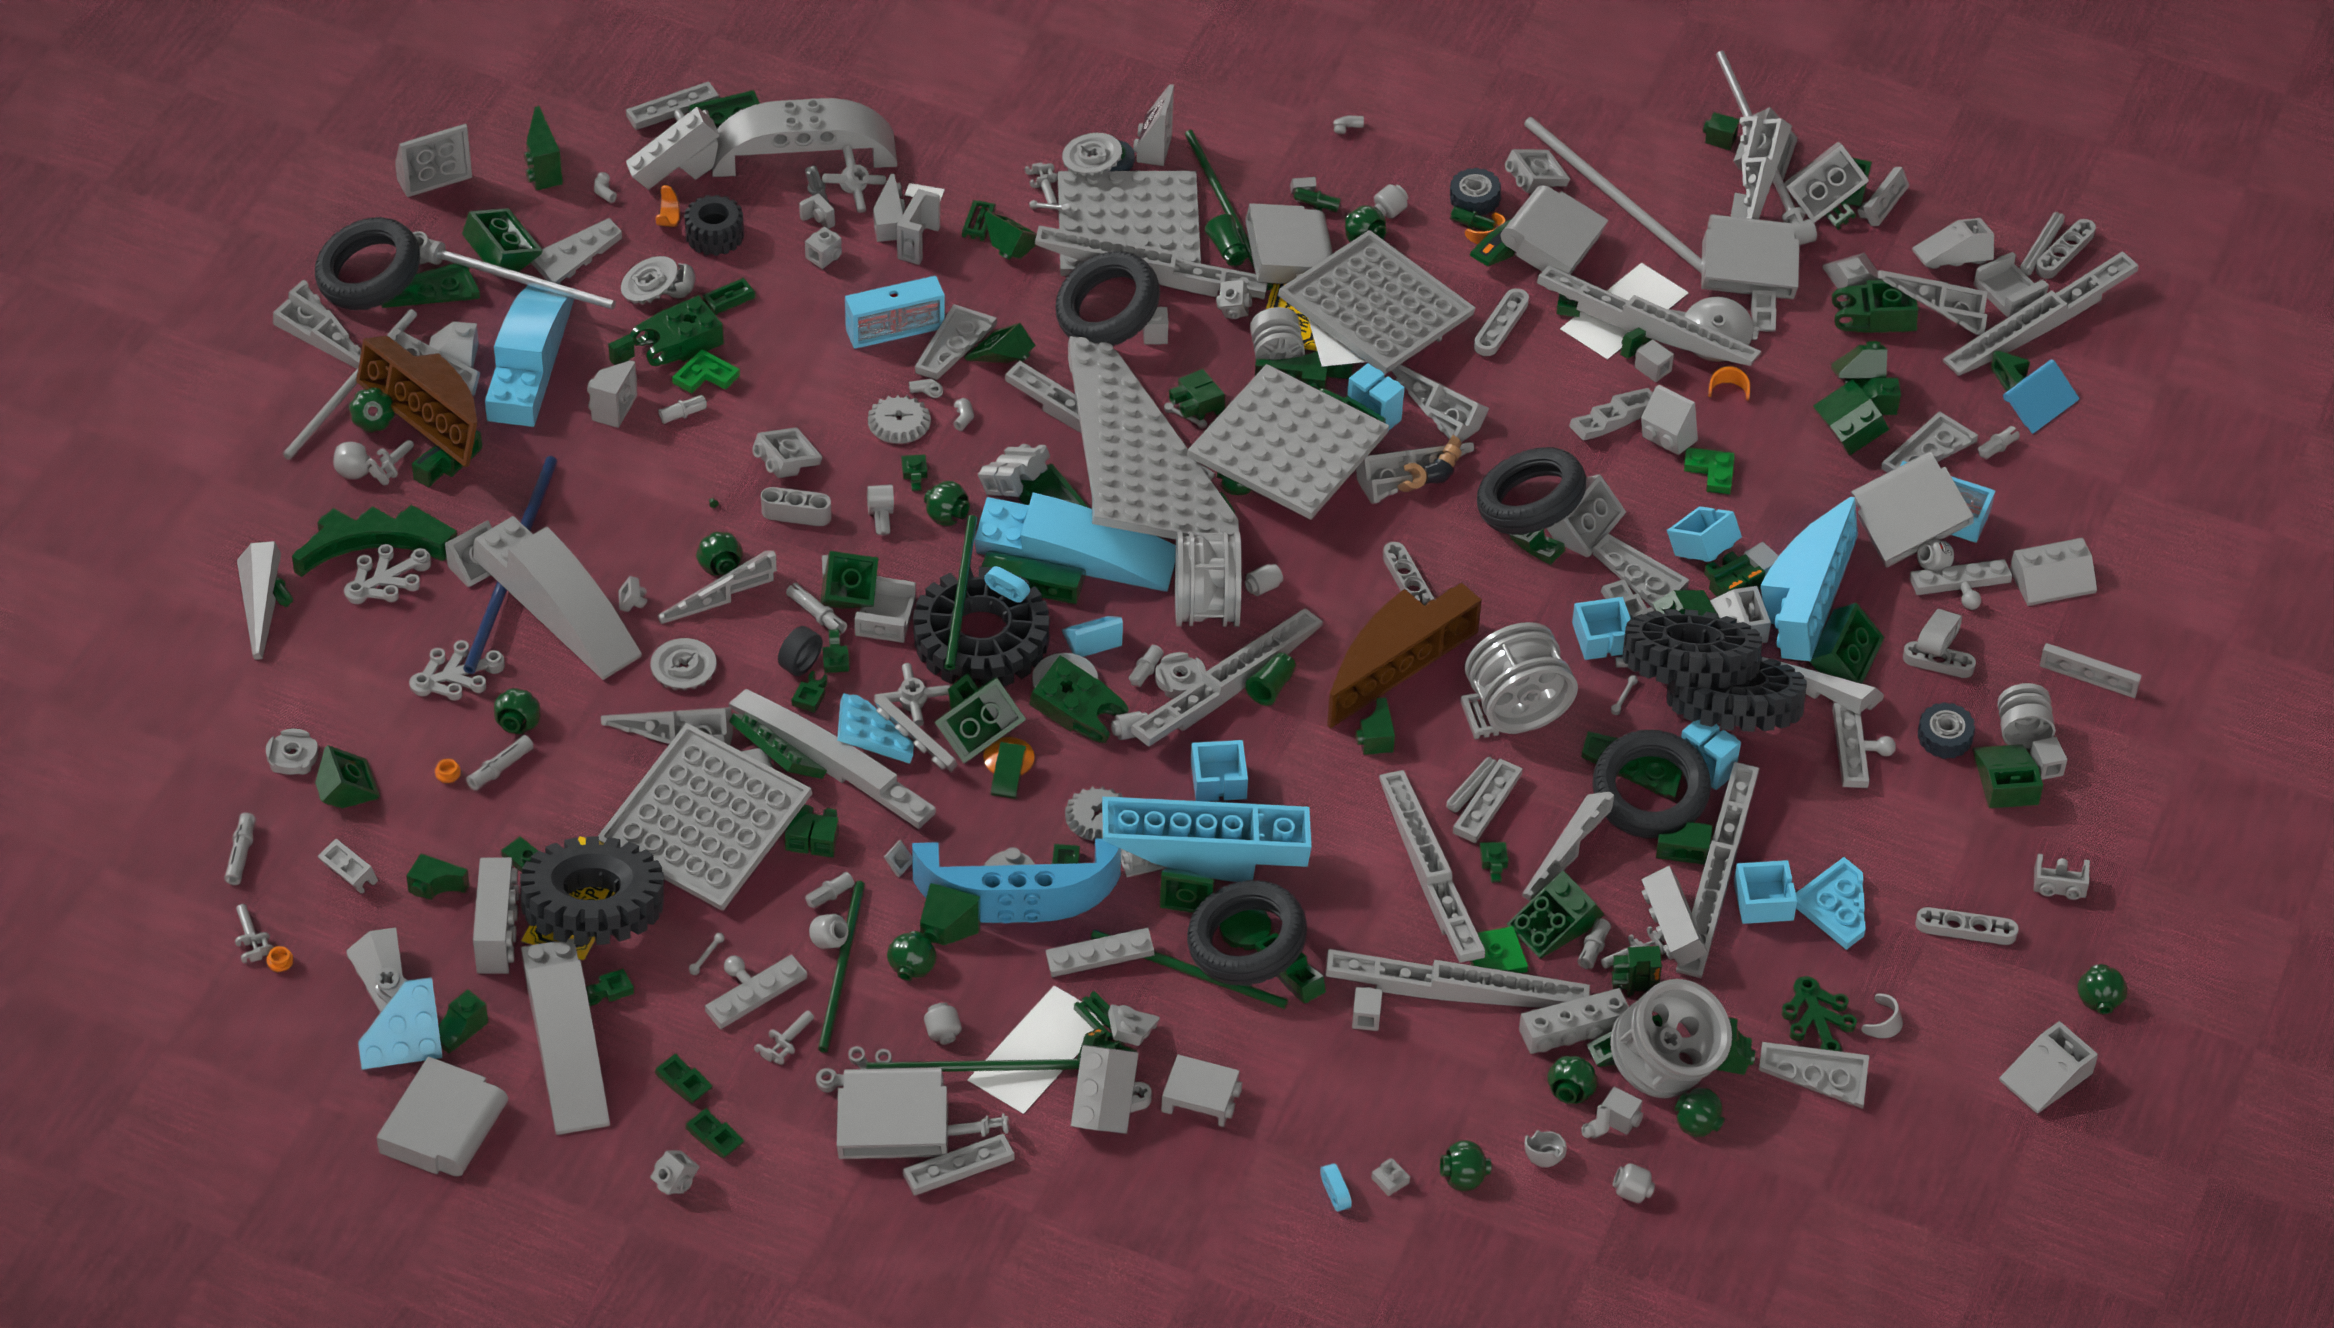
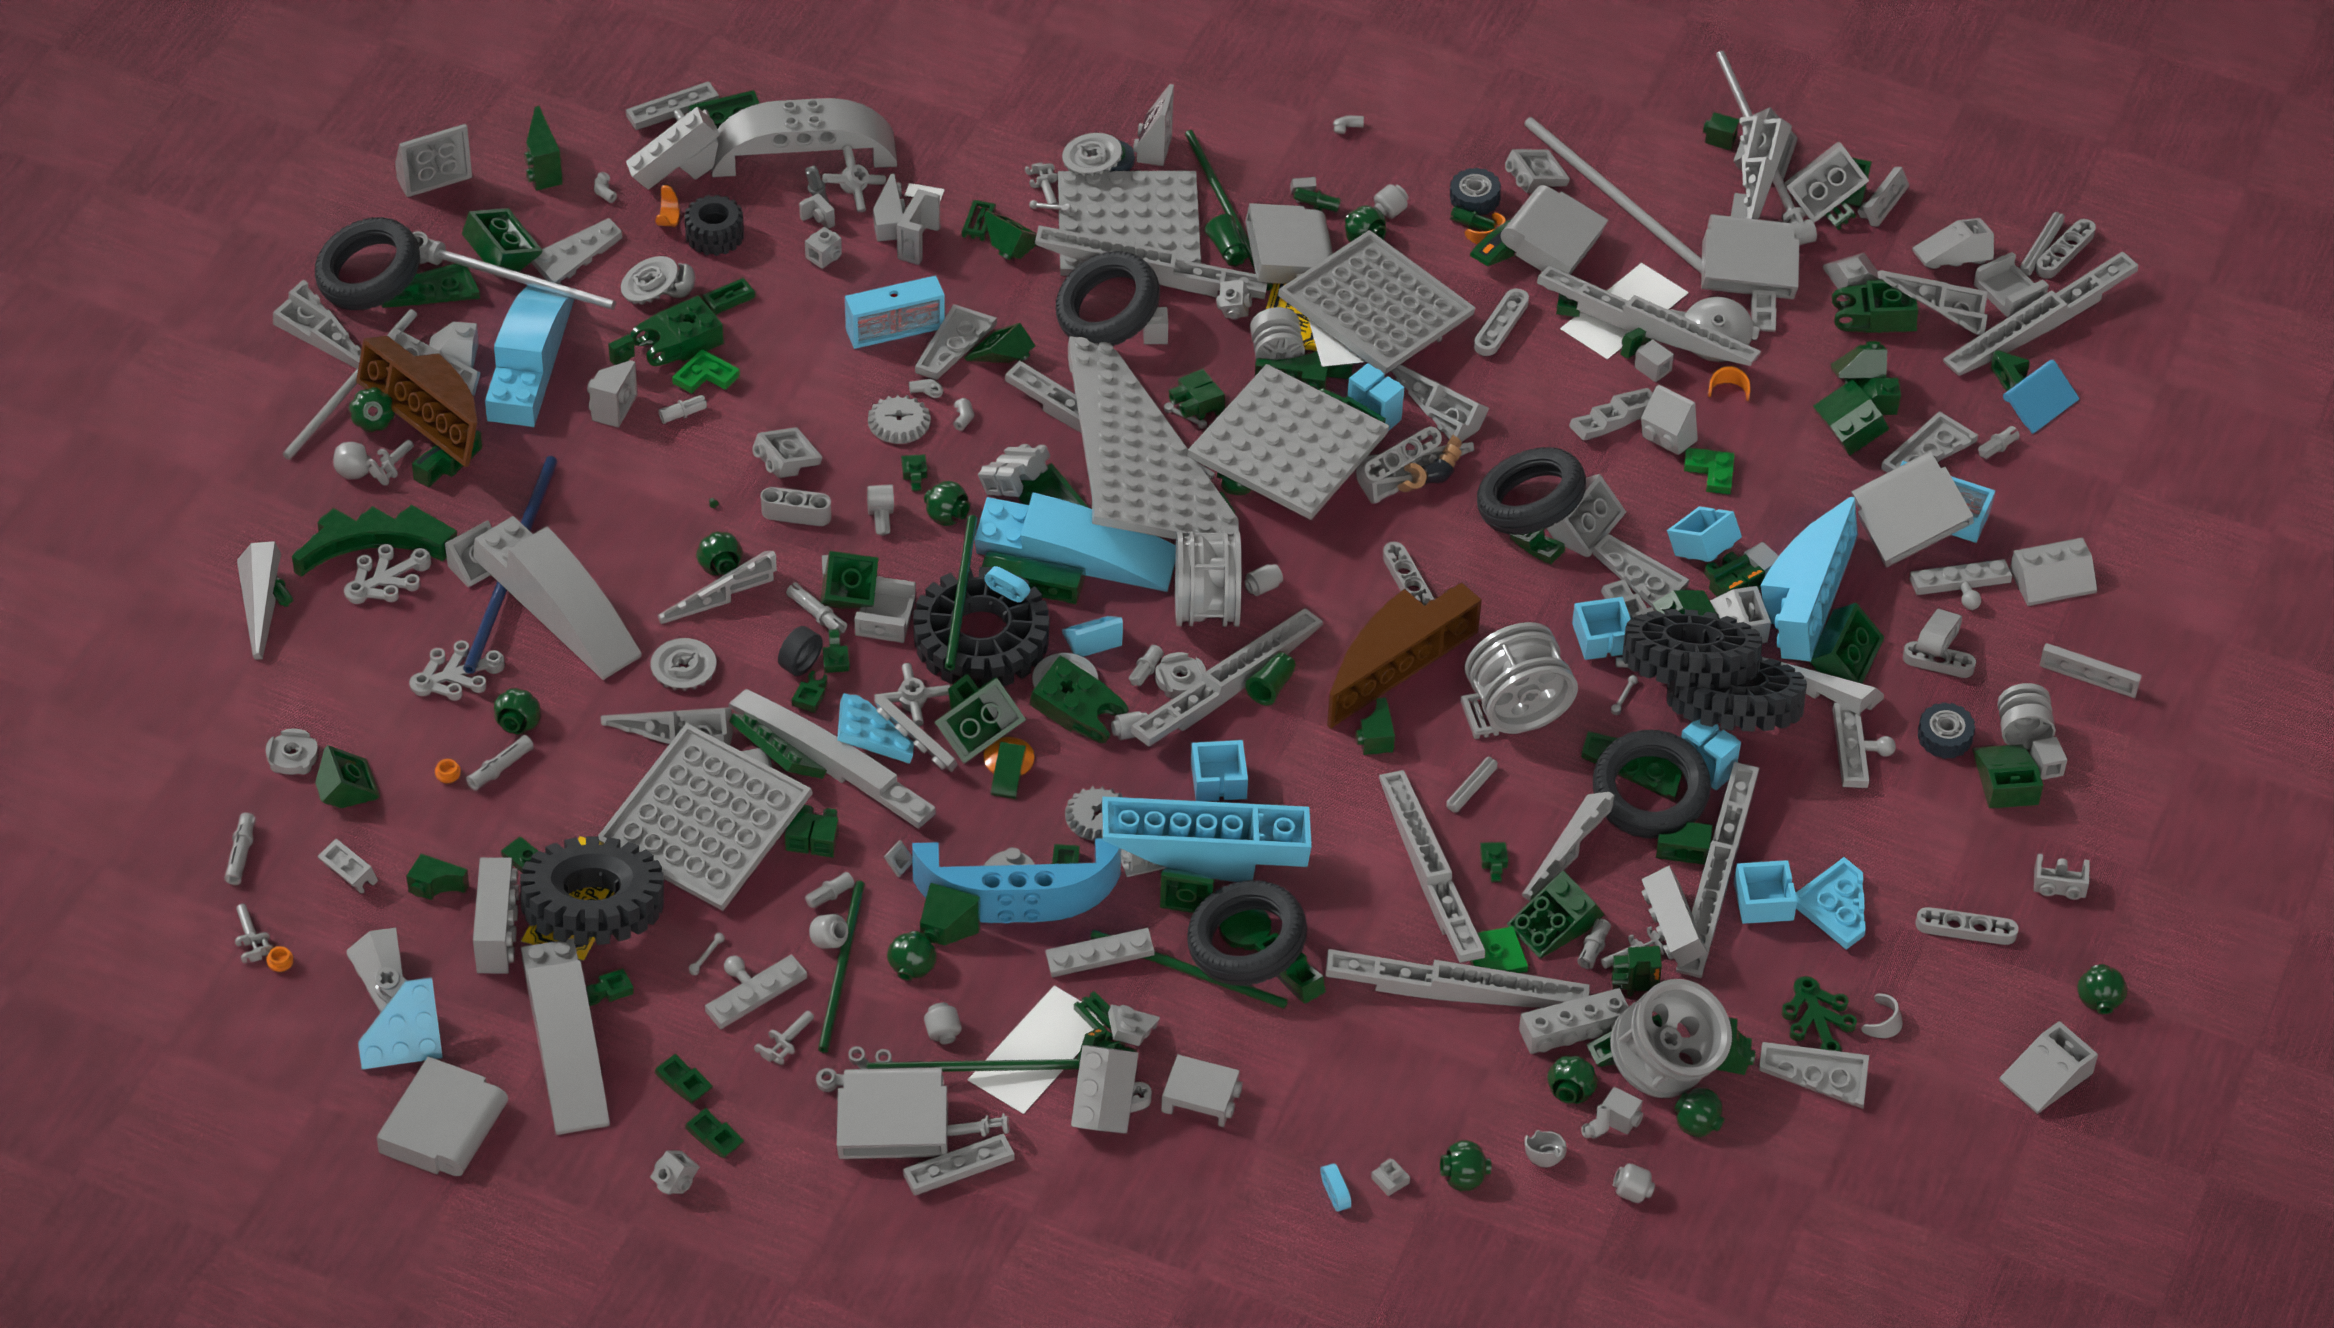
dark green arch [438,989,489,1054] -> none
light grey tile [618,576,647,612] -> none
light grey brick [1352,987,1382,1031] -> none
light grey plate [1453,759,1523,843] -> none
light grey head [1917,539,1954,571] -> none
none -> light grey beam [1360,427,1442,483]

